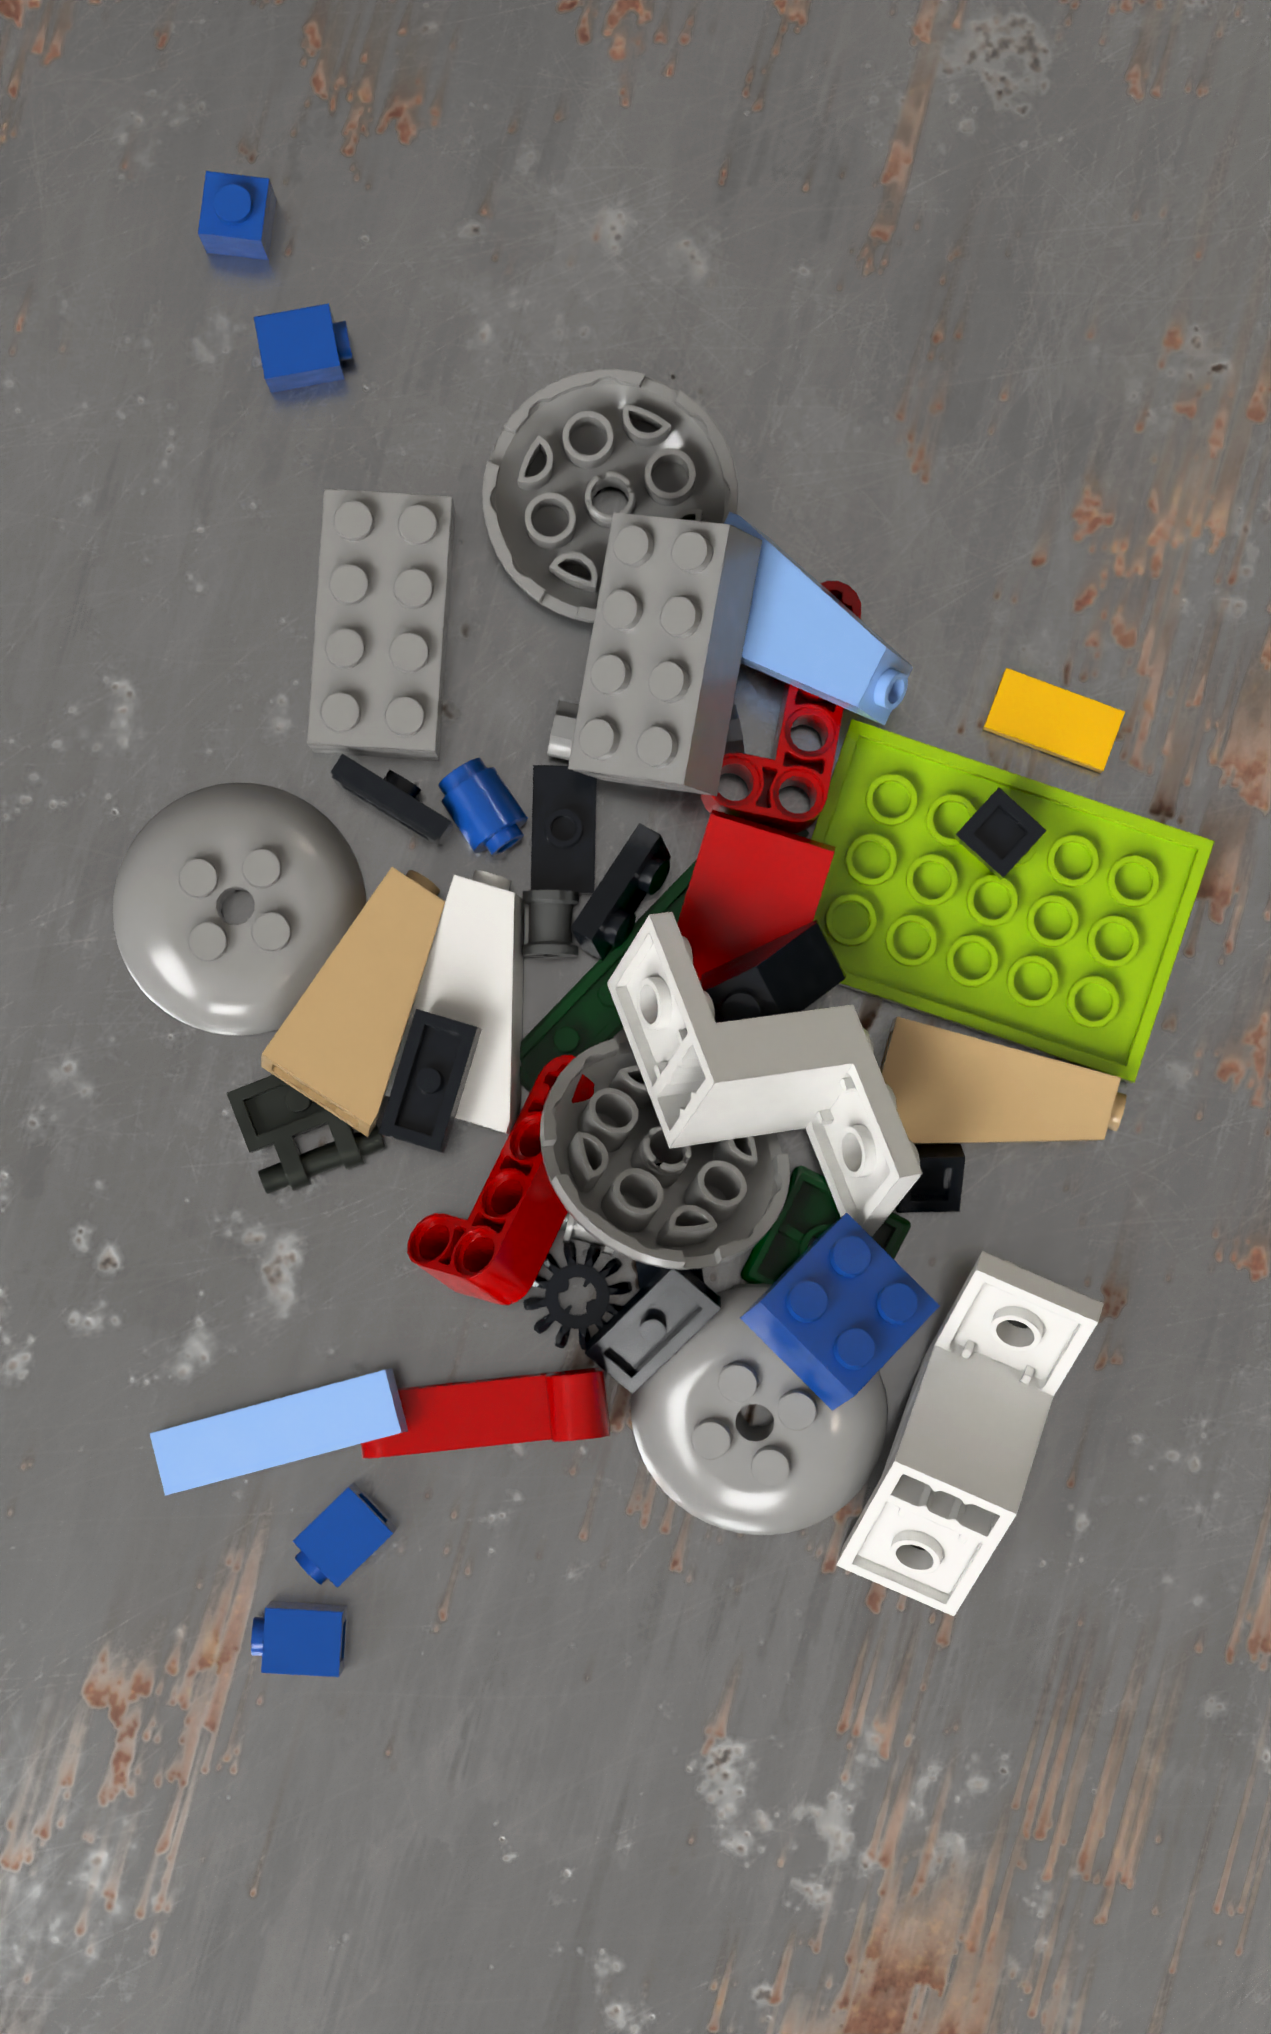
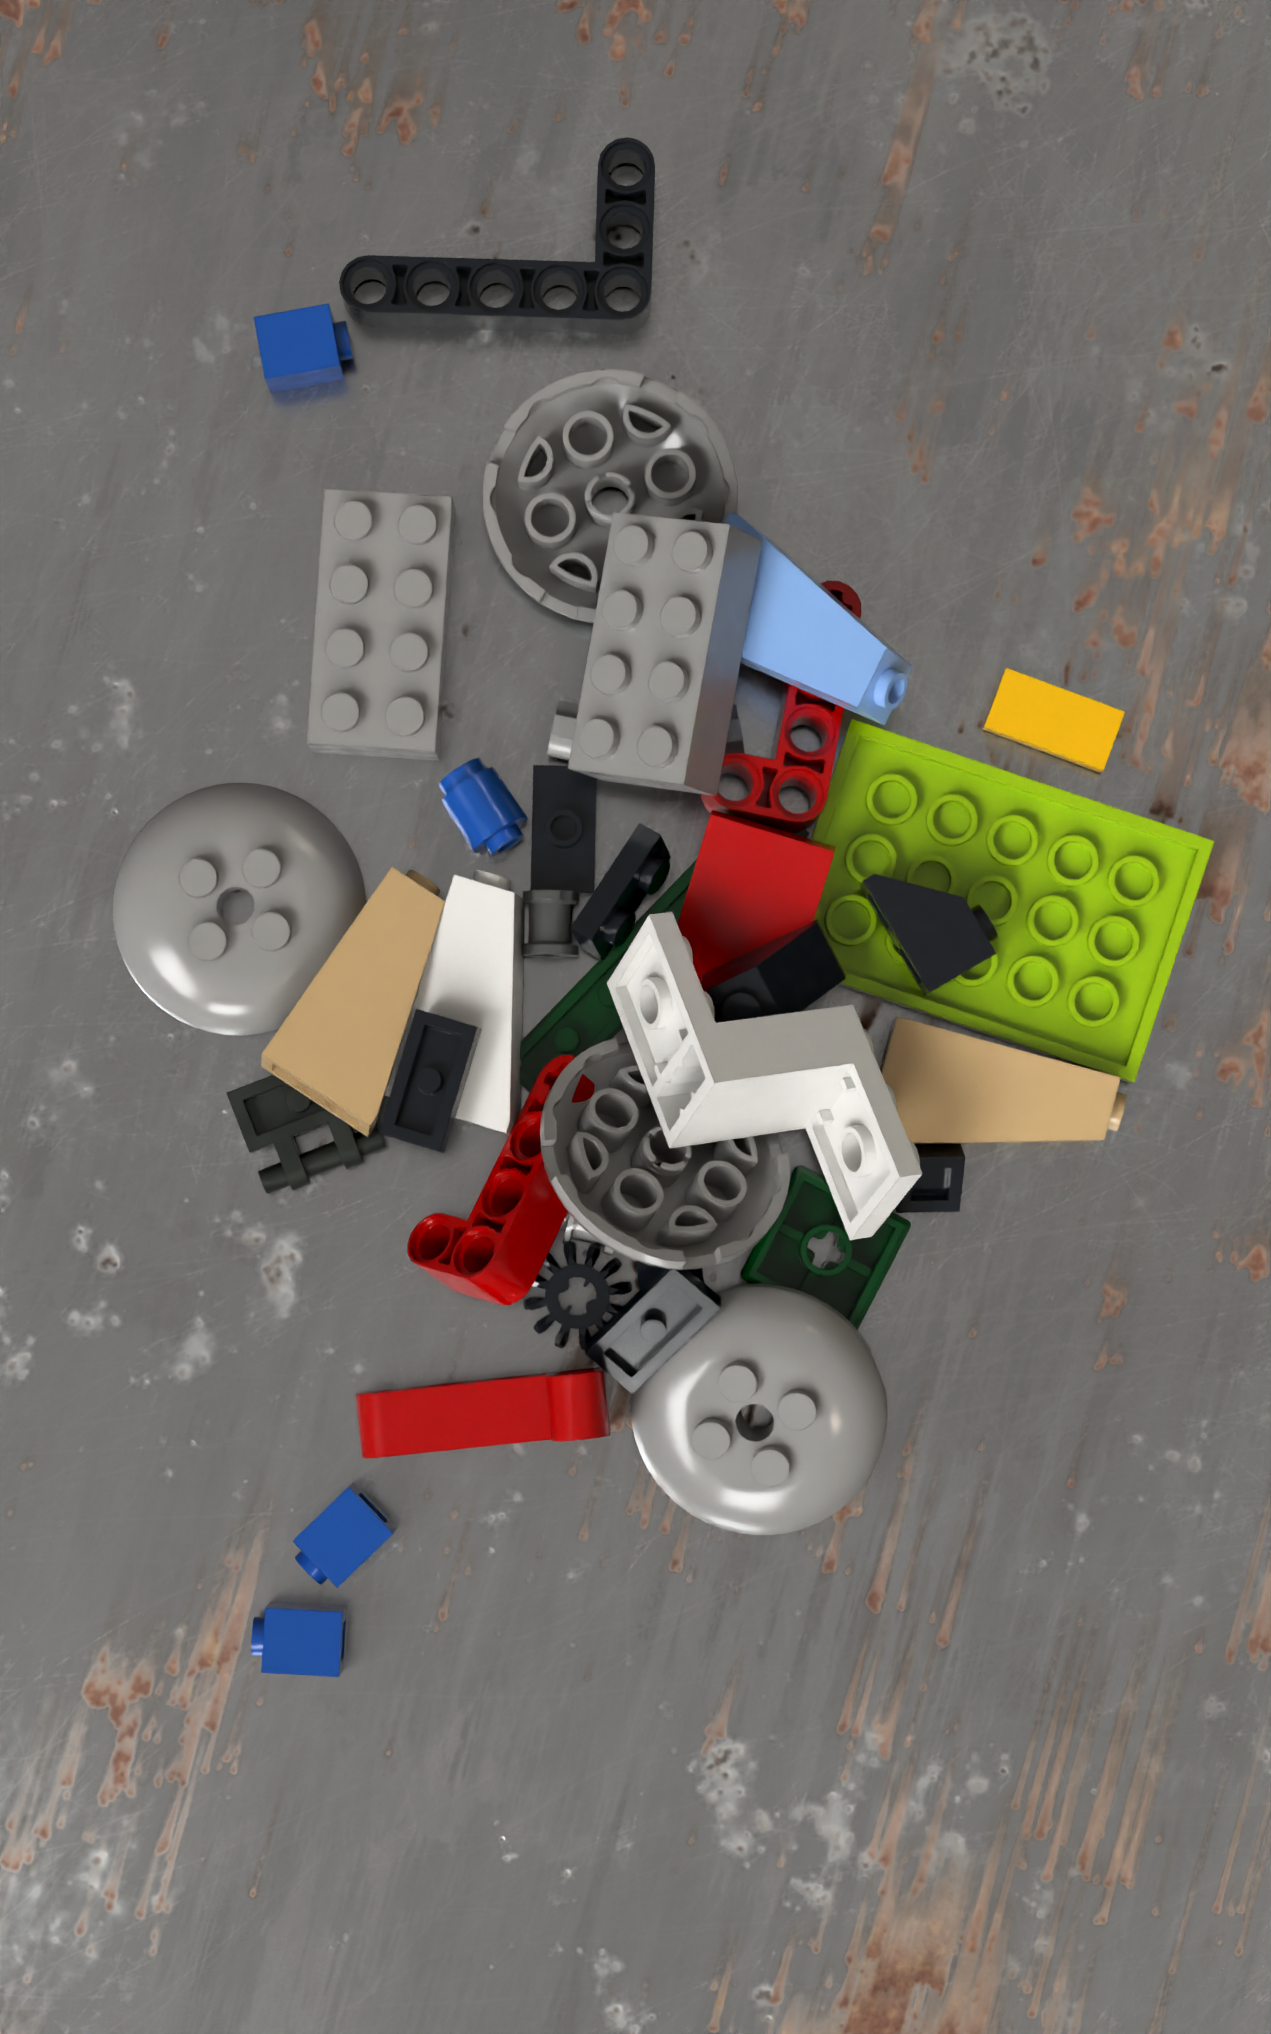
light blue tile [149,1368,408,1496] -> none
blue brick [198,171,277,260] -> none
black plate [330,754,454,847] -> none
blue brick [740,1213,940,1411] -> none
white bracket [836,1251,1104,1616] -> none
black plate [954,787,1047,880] -> none
none -> black beam [339,137,655,334]
none -> black slope [860,874,998,996]

